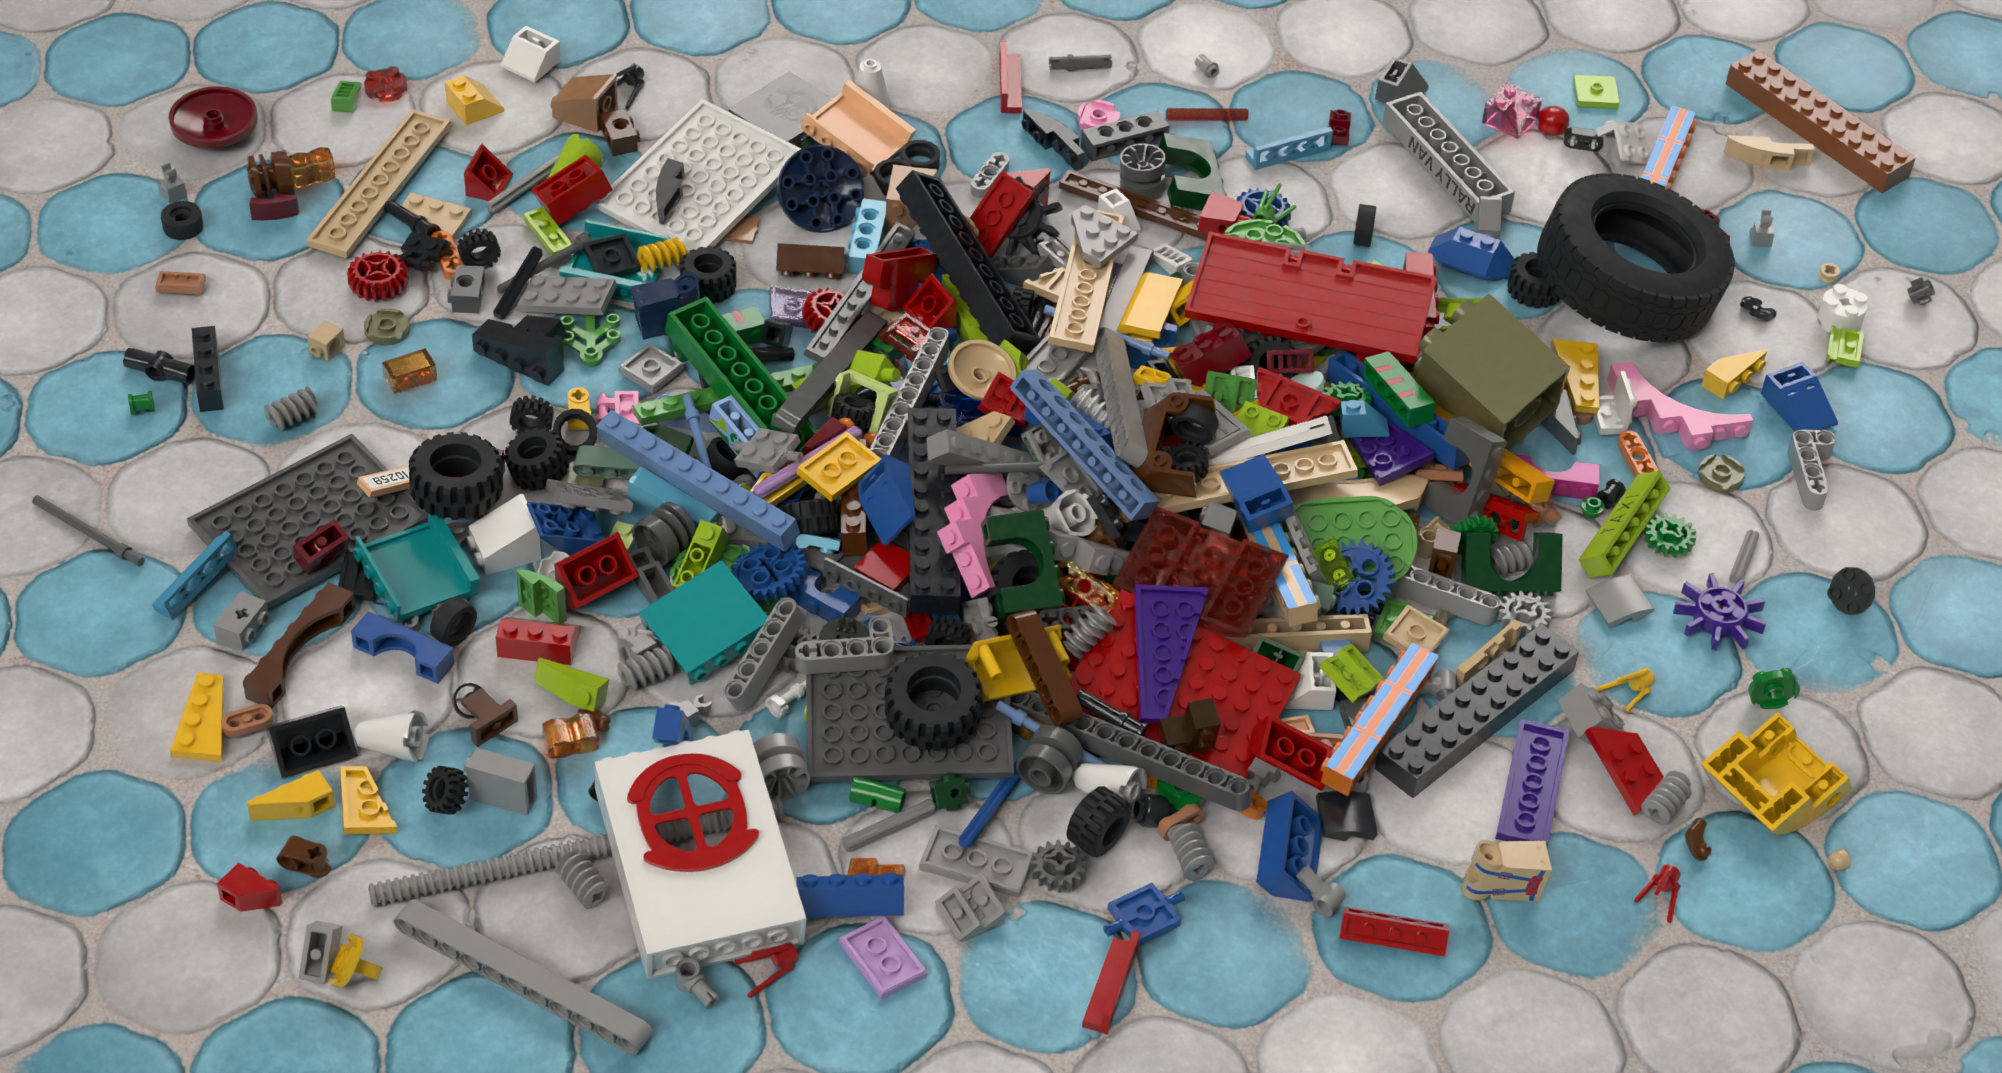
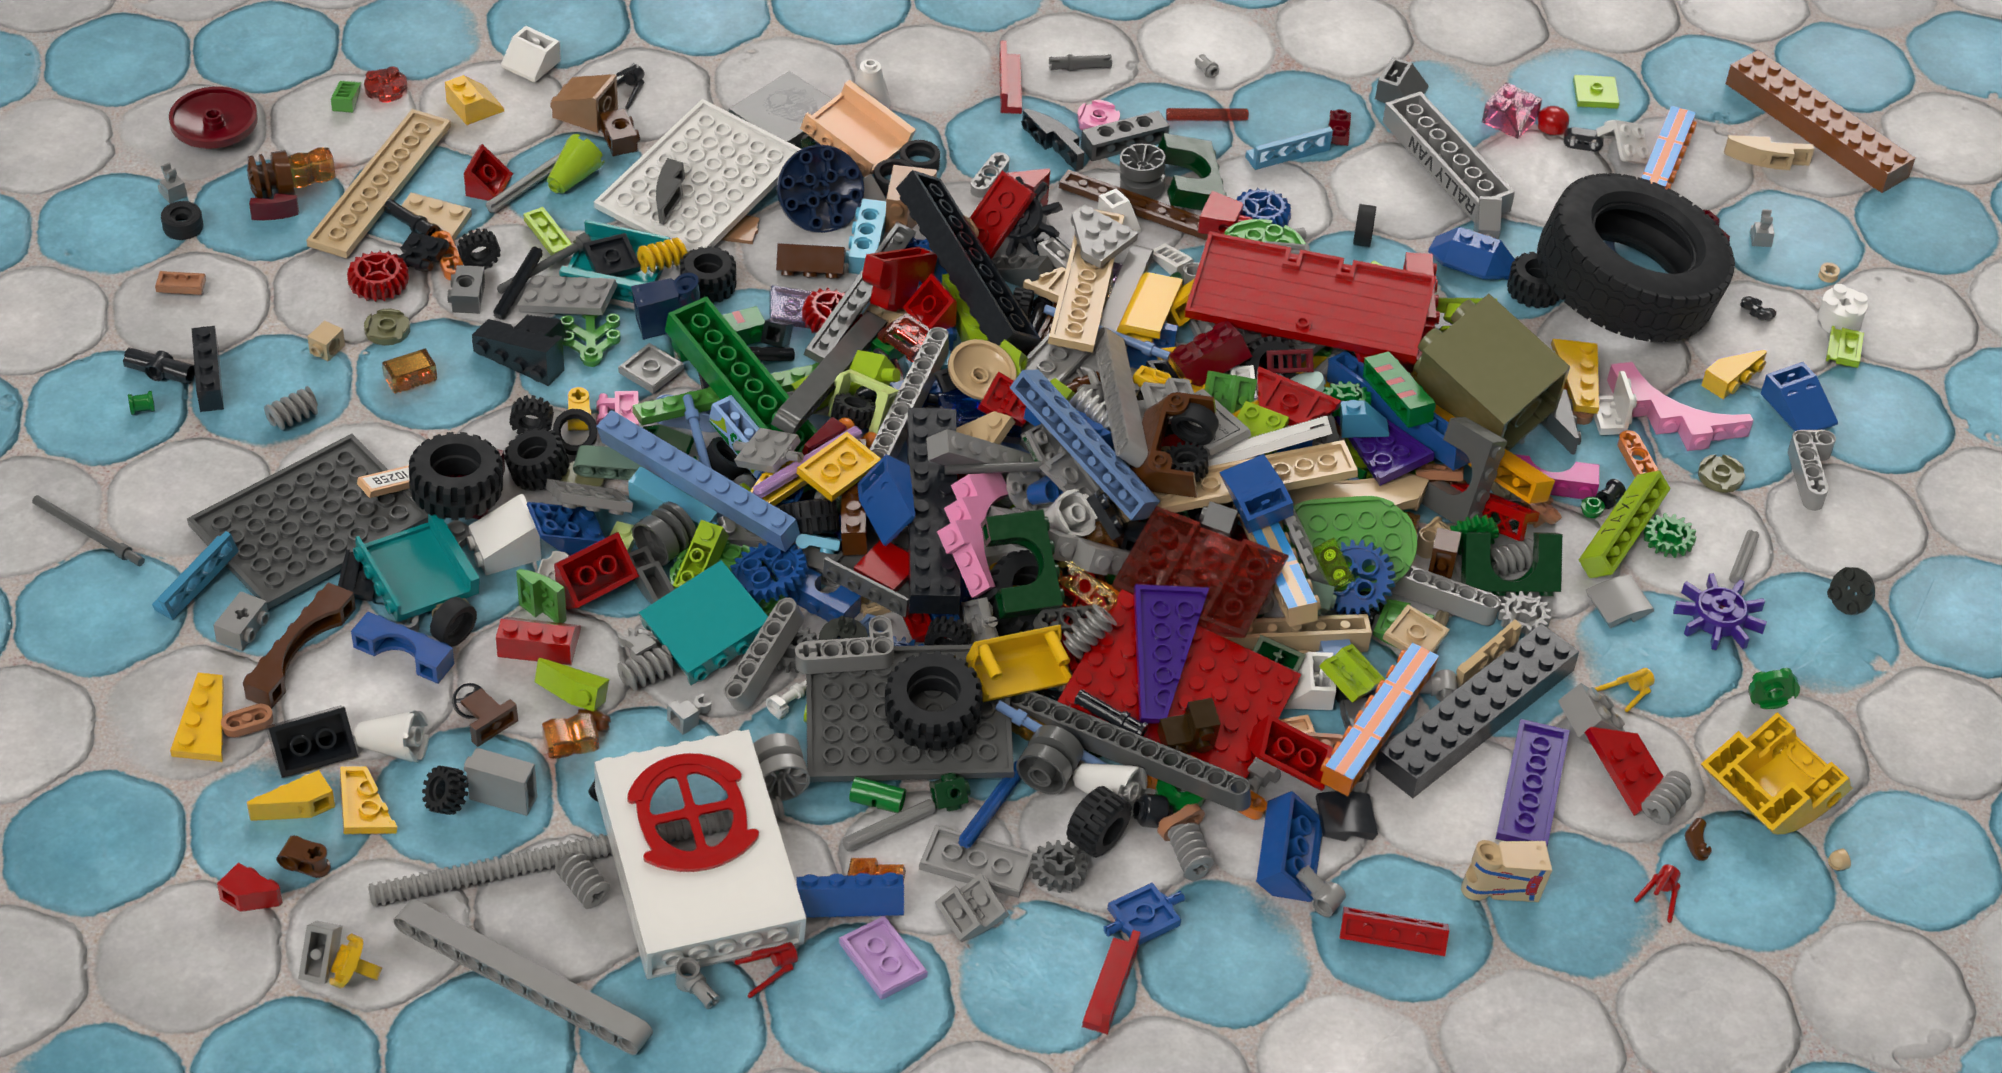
dark red brick [293,519,350,575] -> none
red slope [531,154,613,225] -> none
blue arch [652,704,695,747] -> none
reddish brown beam [1007,609,1082,726] -> none
bright green plant [1253,183,1297,224] -> none
dark grey gear [1907,277,1935,305] -> none

